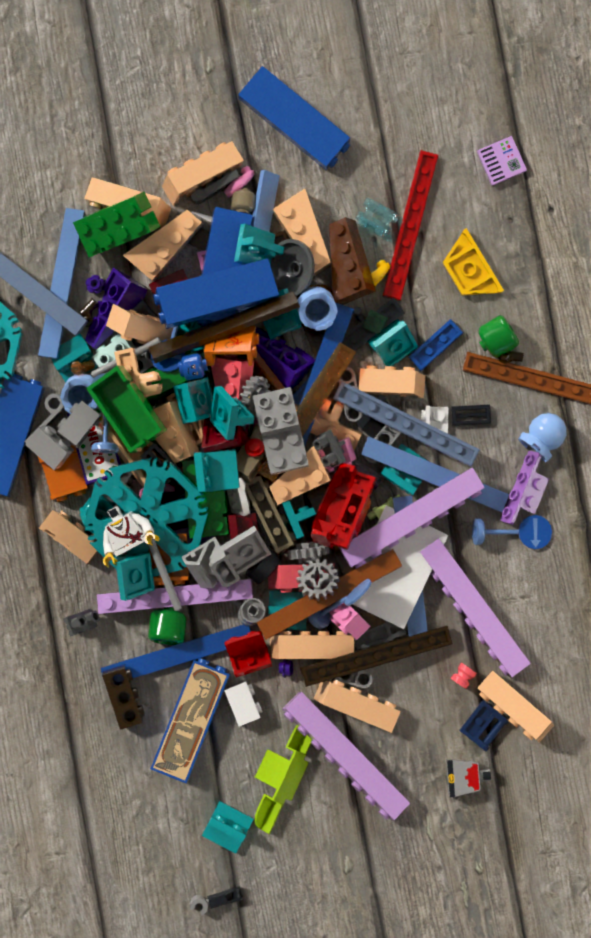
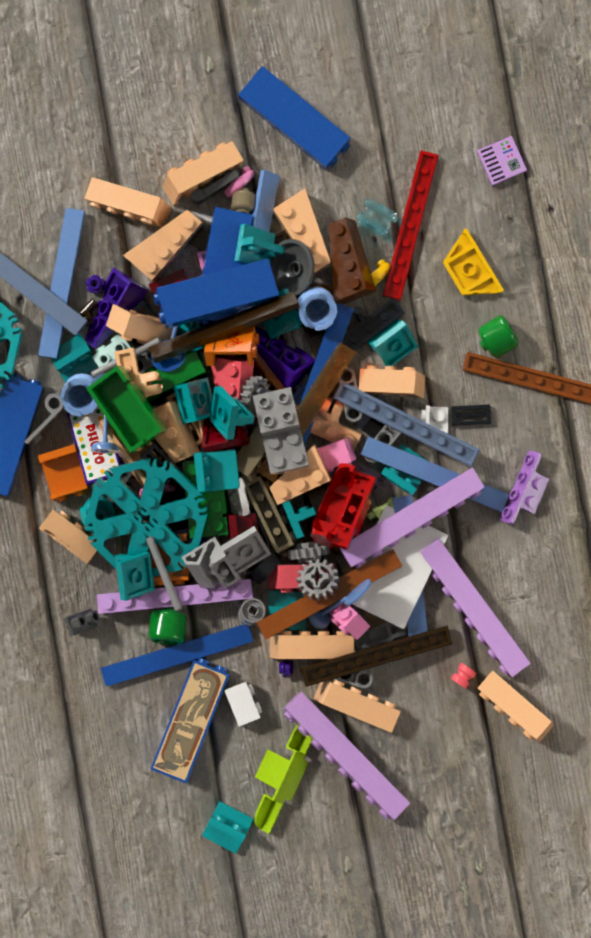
light grey brick [25,425,74,470] -> none
light grey brick [57,401,101,449] -> none
clear orange arm [71,360,95,375] -> none
green piece [73,191,160,258] -> none
dark brown brick [102,664,145,730] -> none
torso [103,506,160,568] -> none
blue head [178,354,208,381] -> none
black piece [190,886,243,916] -> none
red bracket [224,631,273,678] -> none
red plate [245,438,265,457] -> none
dark grey hips [312,429,346,467] -> none
clear green tile [362,310,388,336] -> none
blue tile [408,319,463,371] -> none
torso [446,759,491,797] -> none
dark blue plate [459,700,509,752] -> none
piece [472,515,552,549] -> none
dark brown arm [498,351,524,364] -> none
light blue tile [518,413,567,462] -> none

